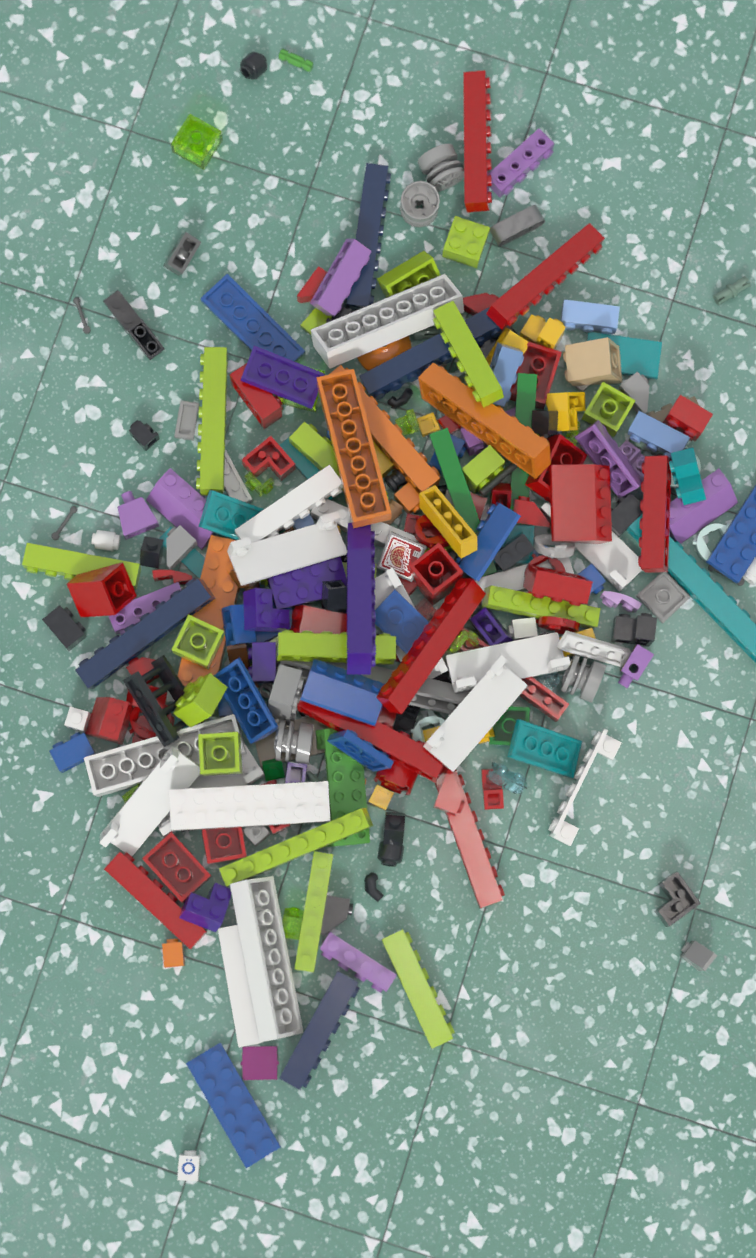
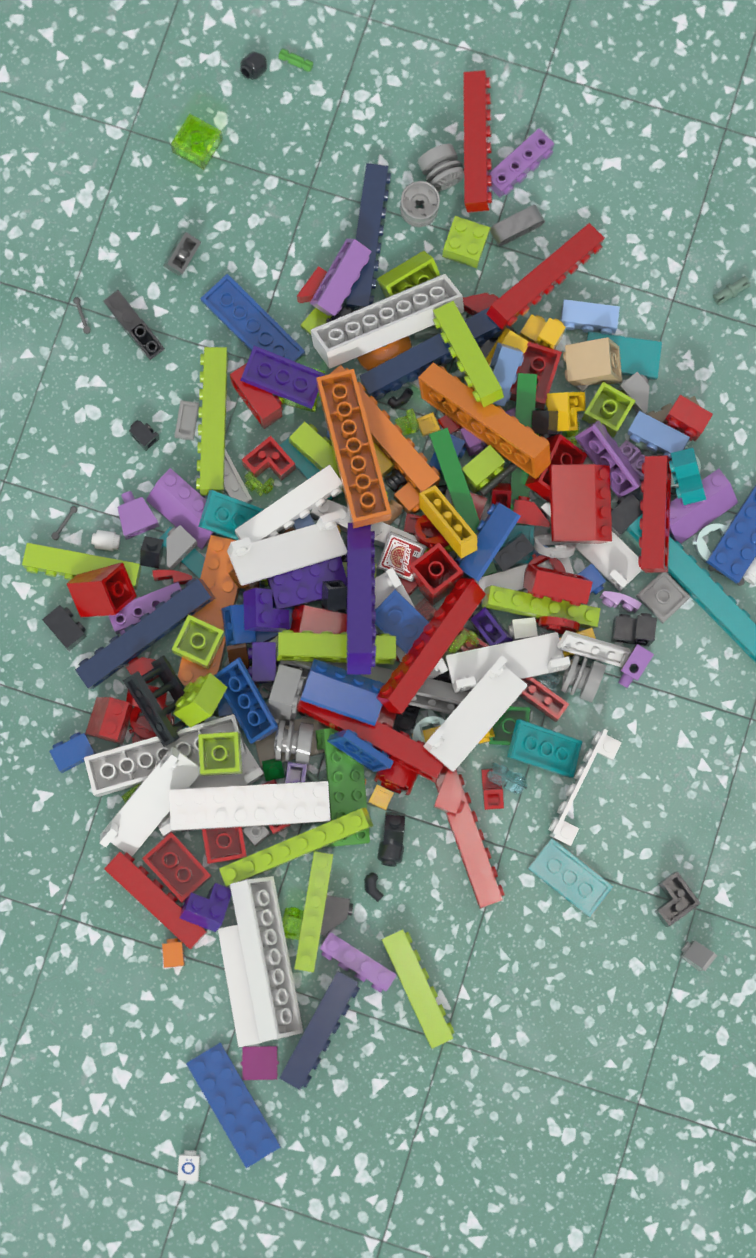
white brick [64,707,91,733] -> none
none -> tile [528,838,614,917]

